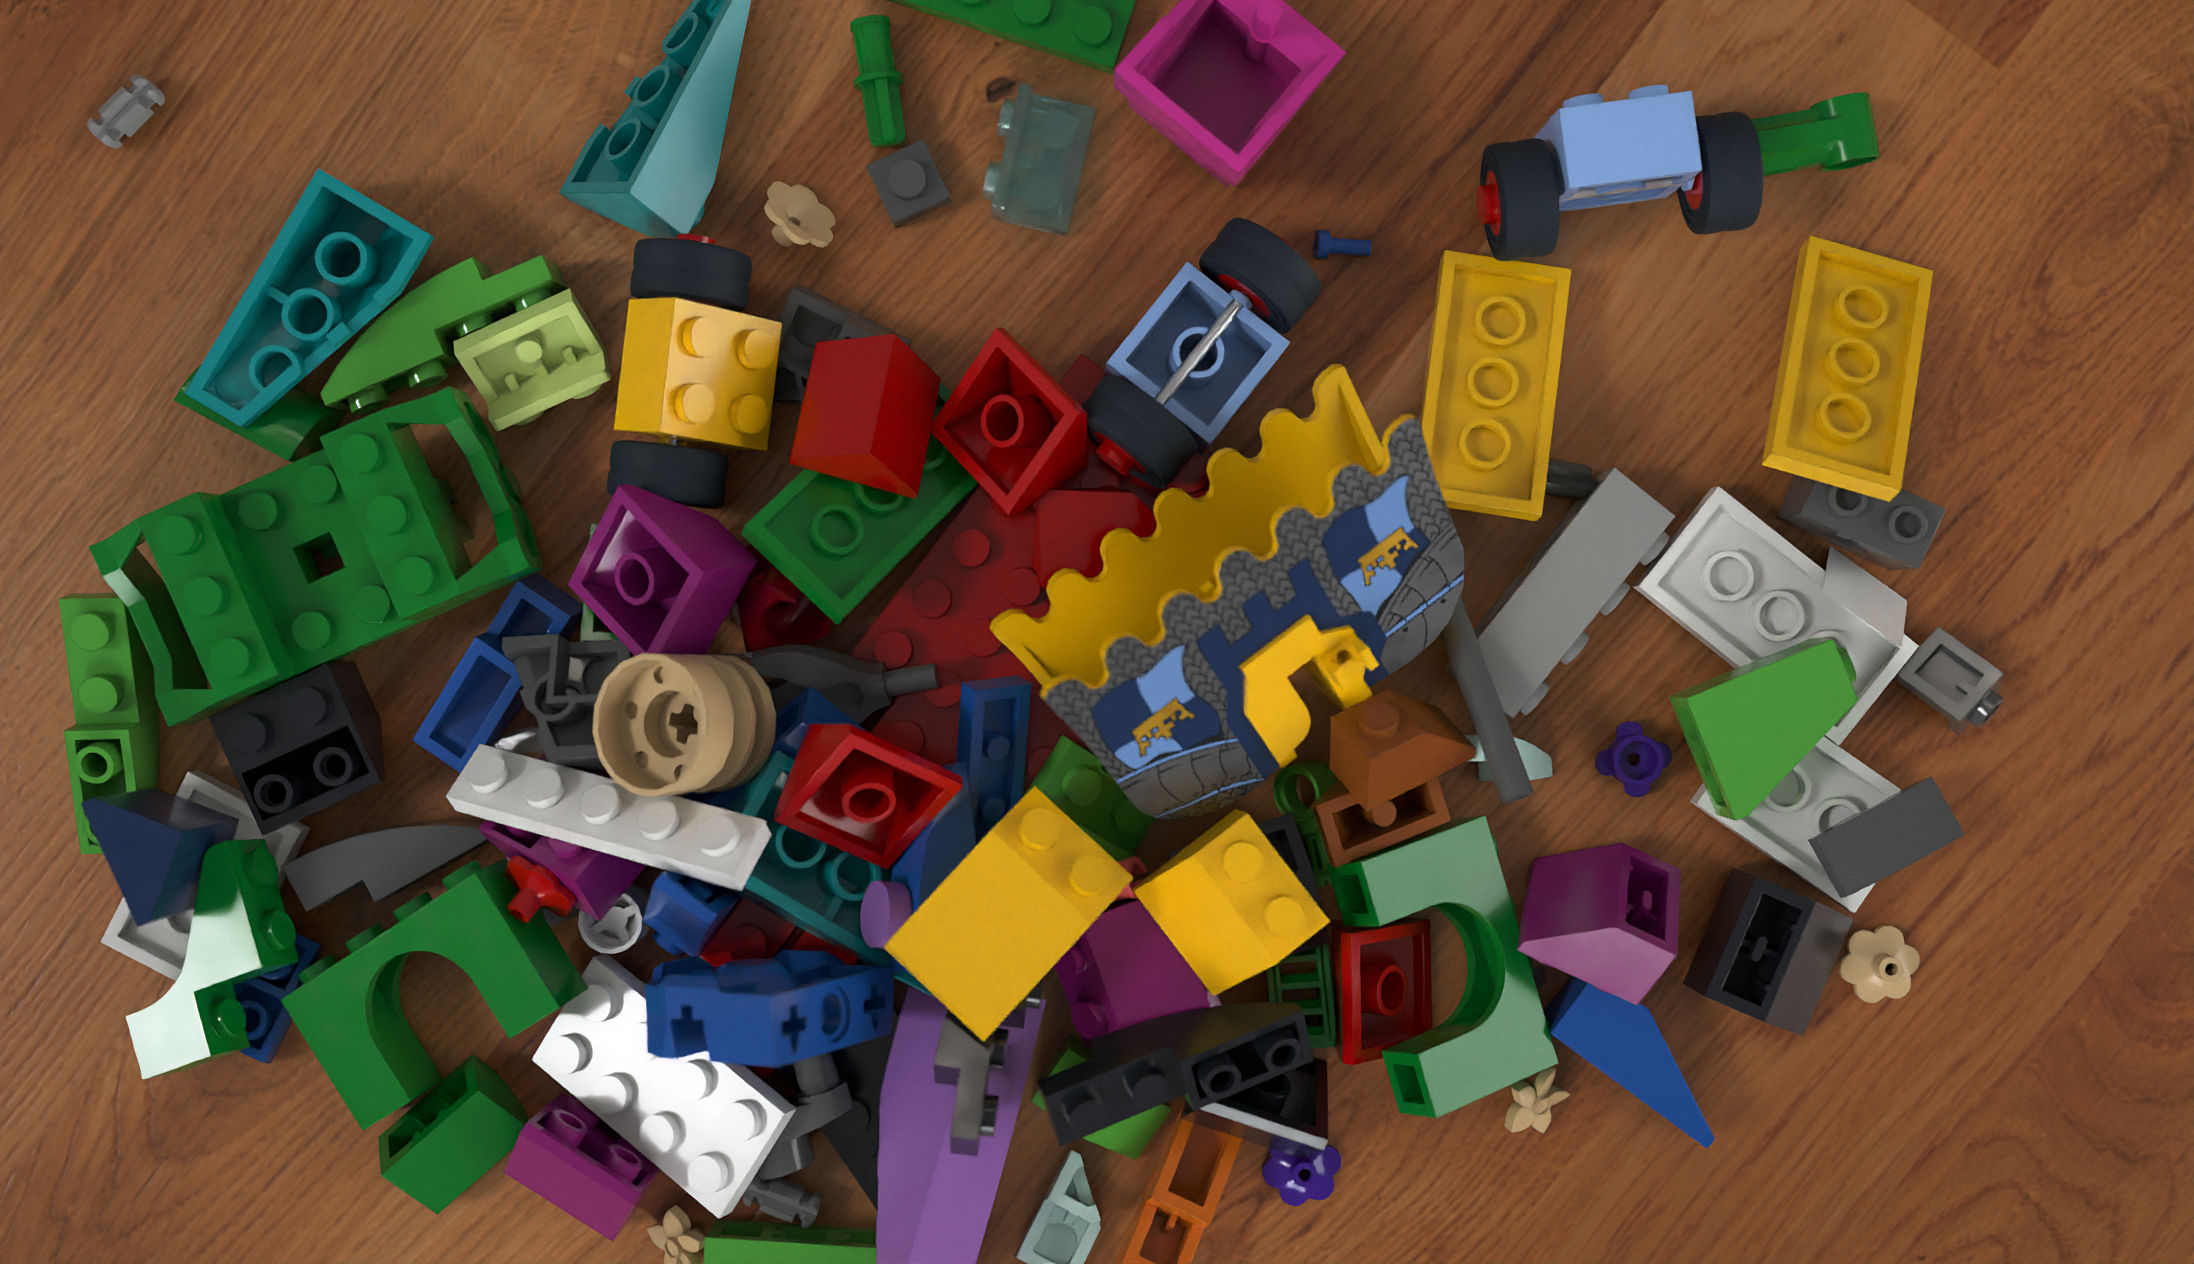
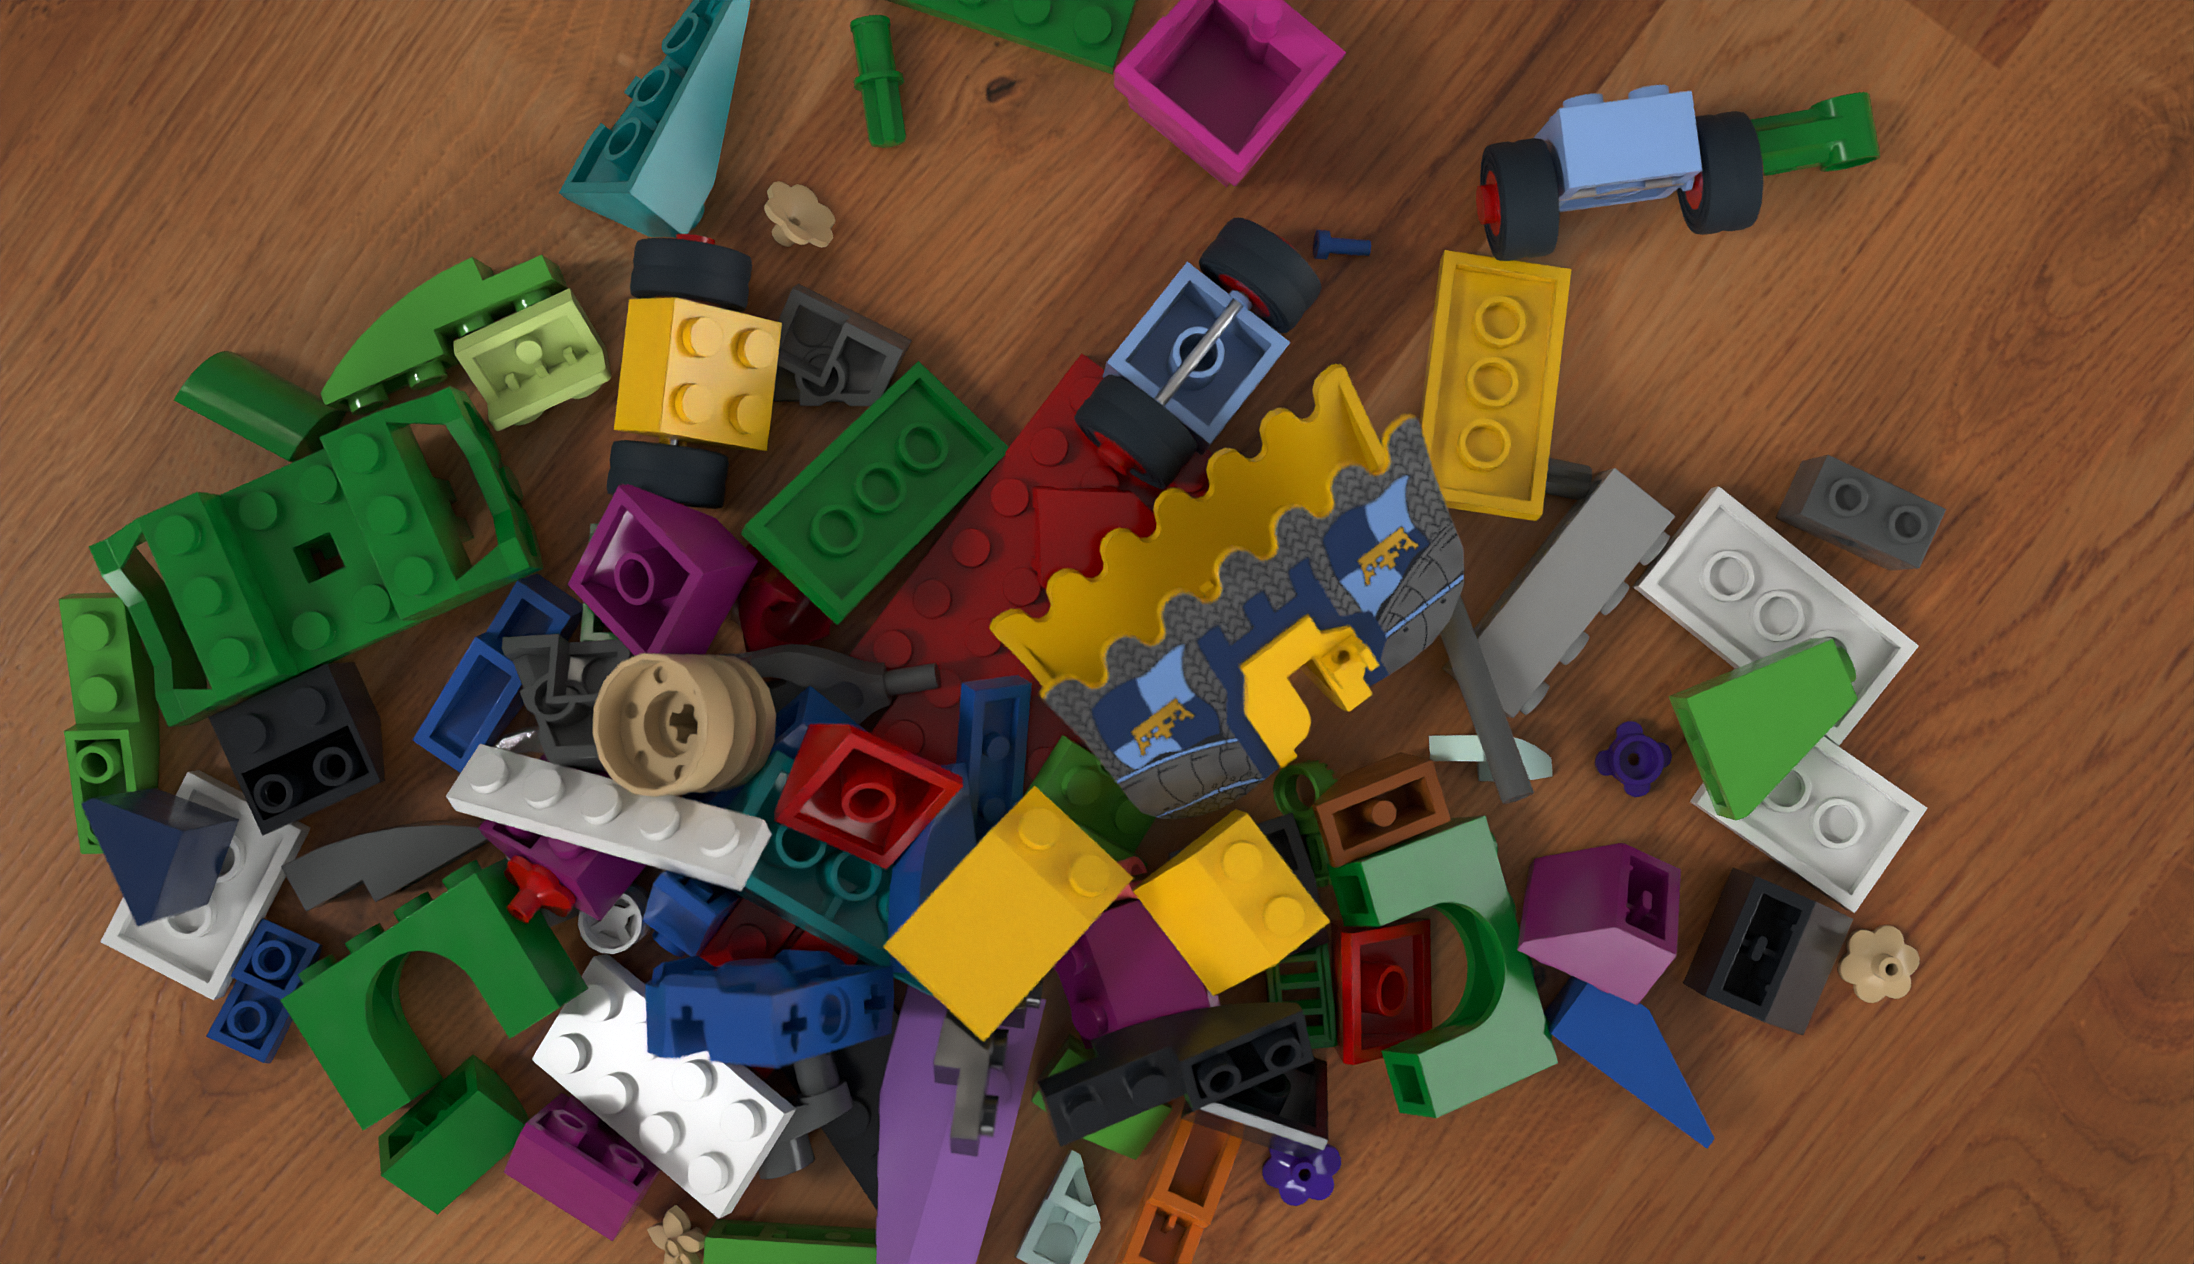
light grey piece [87,74,165,149] -> none
green arch [126,839,299,1080] -> none
teal wedge [185,168,435,428] -> none
light grey piece [743,1171,823,1229] -> none
red slope [788,334,941,499] -> none
medium lavender tile [860,880,912,948] -> none
dark grey plate [866,139,952,228] -> none
red slope [931,327,1088,515] -> none
clear light blue bracket [983,82,1096,237] -> none
dark orange slope [1329,690,1477,812] -> none
tan plant [1504,1066,1570,1133] -> none
yellow plate [1762,235,1933,502] -> none
dark grey slope [1808,776,1965,898] -> none
white sticker [1822,546,1907,649] -> none
dark grey bracket [1895,626,2004,736] -> none

